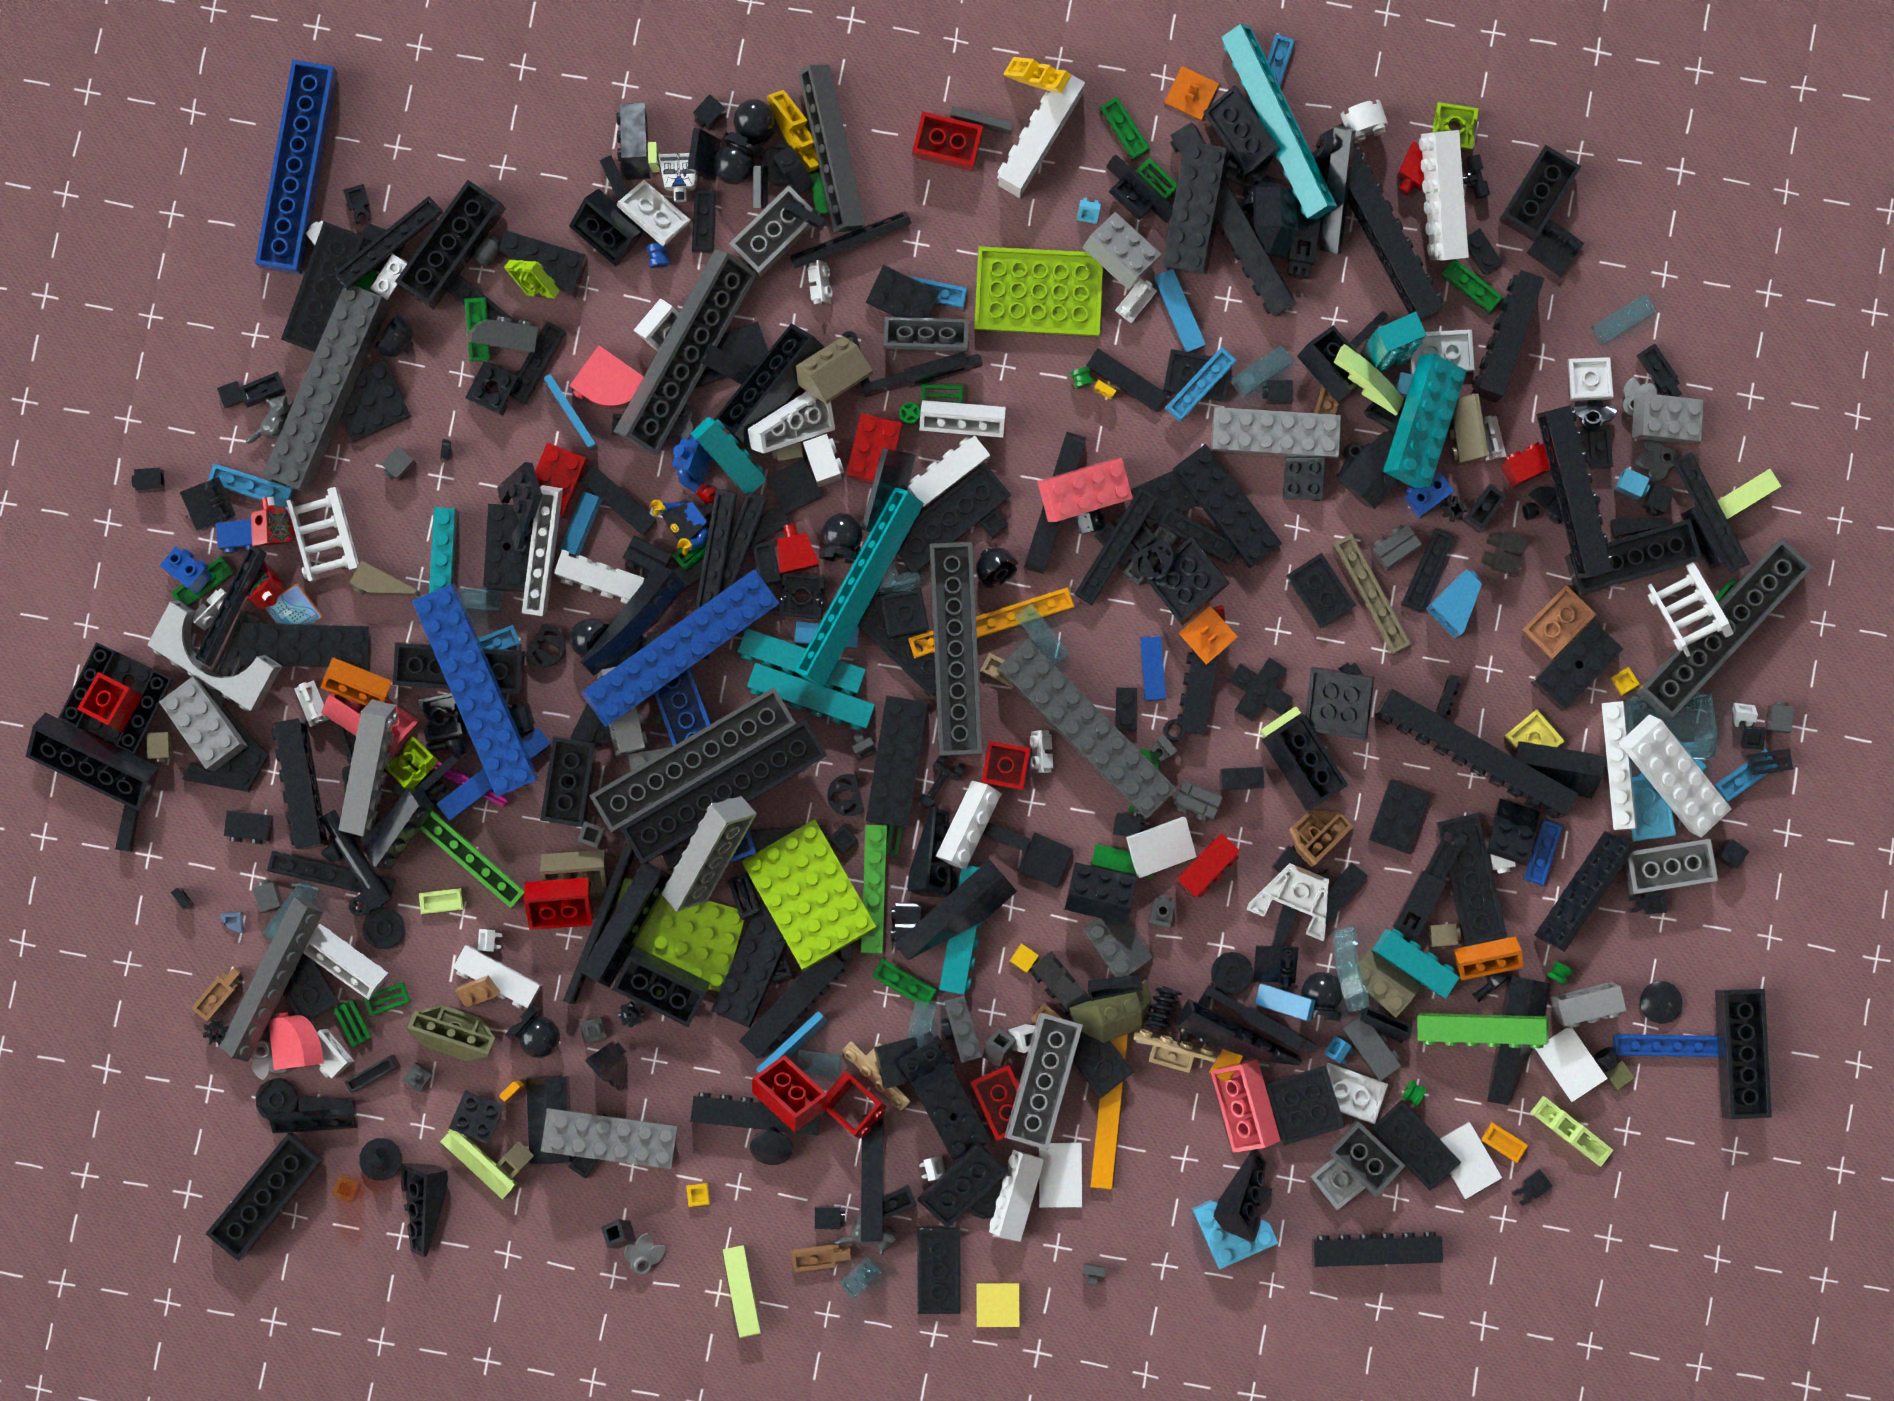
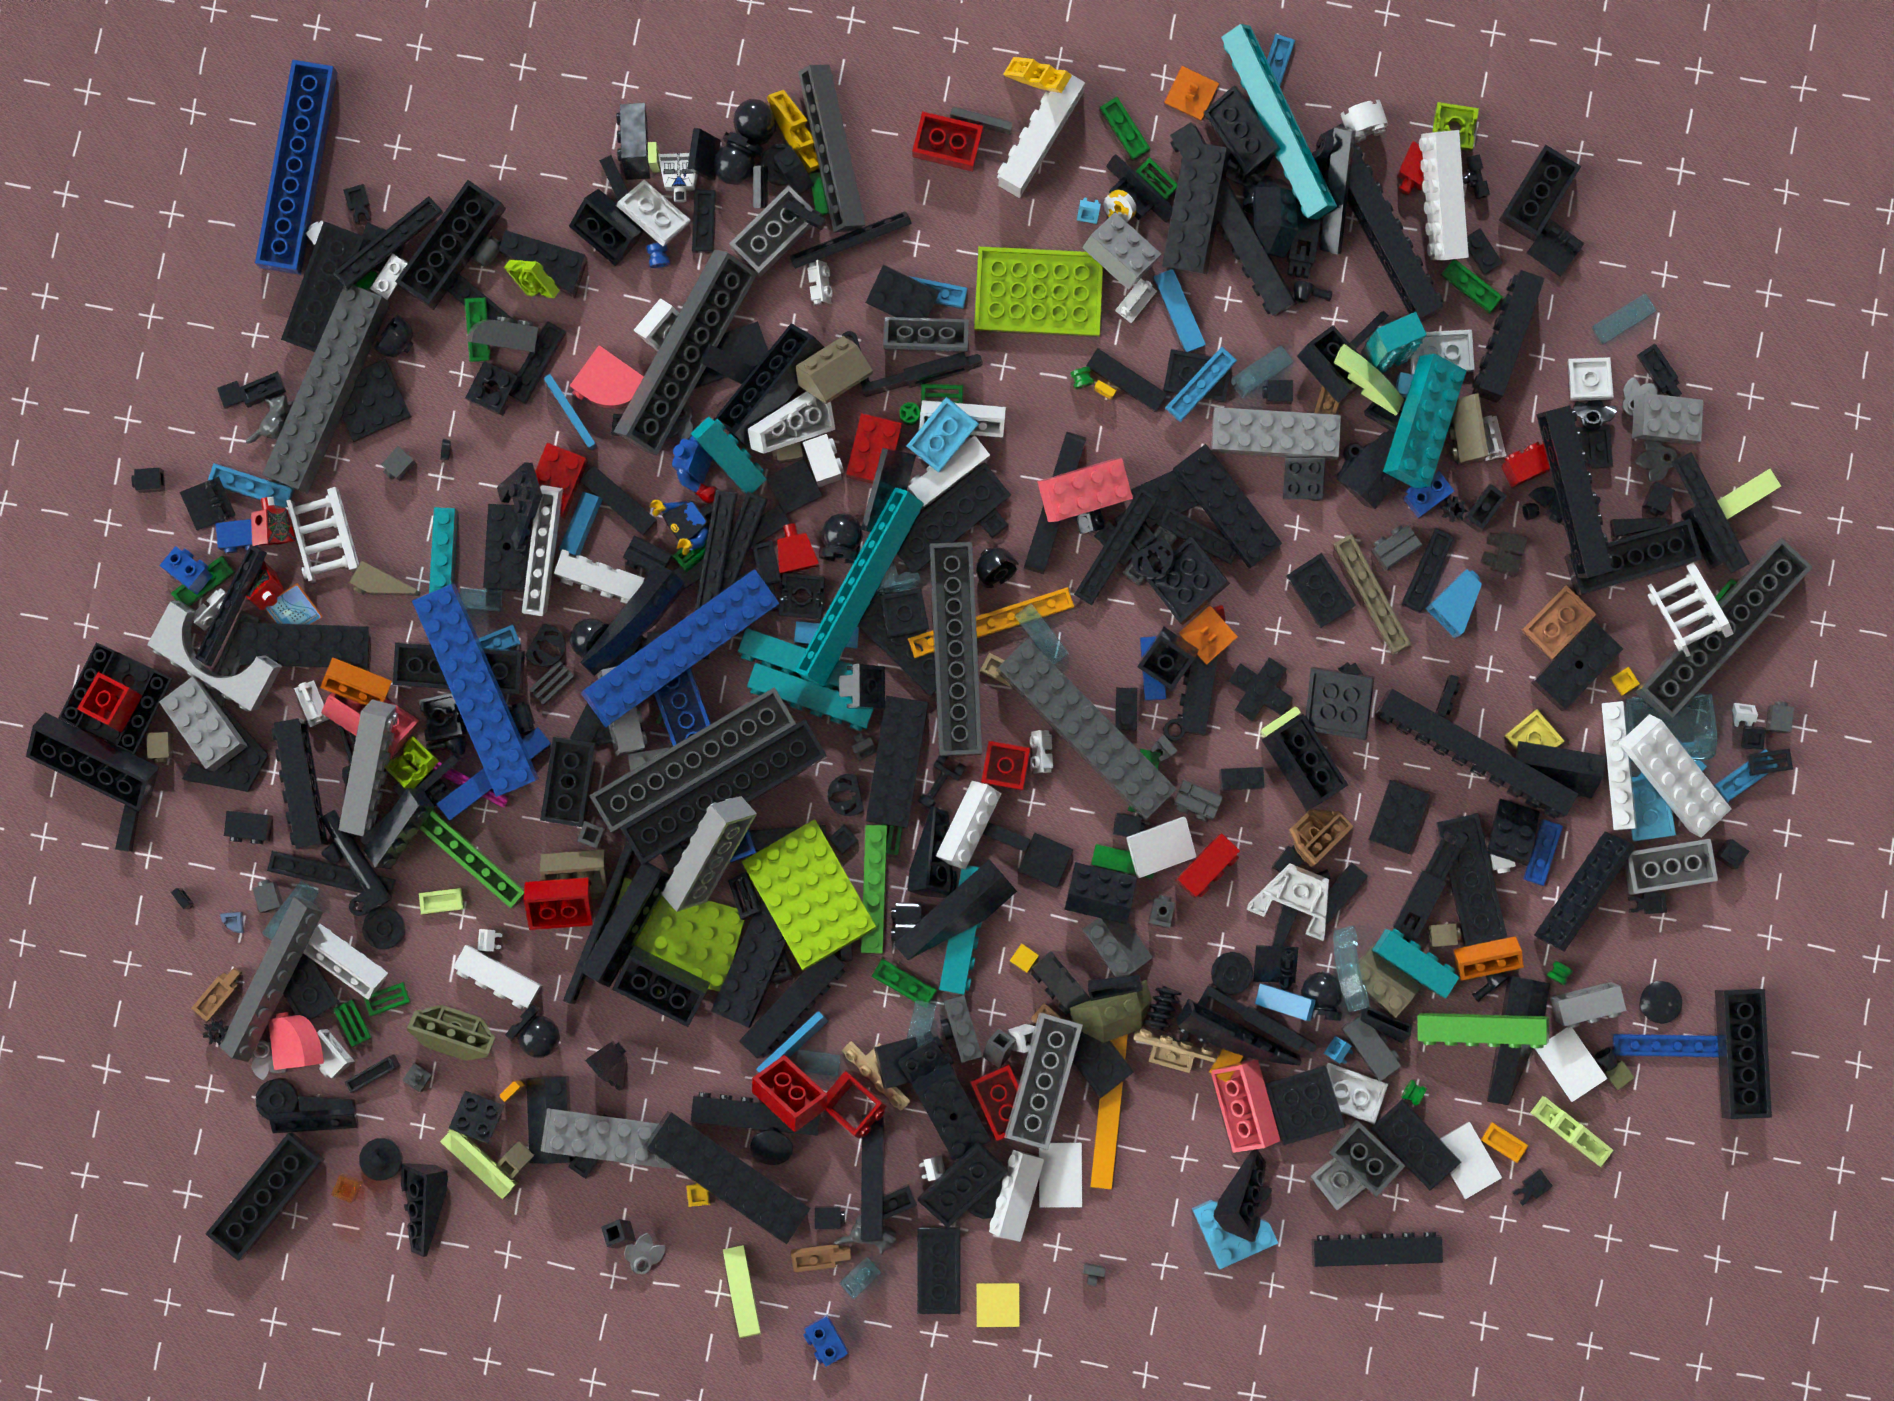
medium nougat plate [454,975,500,1008] -> none
dark grey tile [581,1017,607,1043] -> none
black plant [618,1001,644,1027] -> none
black brick [693,94,726,131] -> none
medium azure brick [1614,468,1650,500] -> none
none -> dark grey tile [529,661,575,705]
none -> black brick [643,1111,811,1244]
none -> blue brick [803,1314,849,1367]
none -> black panel [839,664,885,709]
none -> medium azure tile [907,397,979,473]
none -> white piece [1104,190,1136,222]
none -> black brick [1137,626,1199,690]
none -> black bar [1293,281,1332,303]

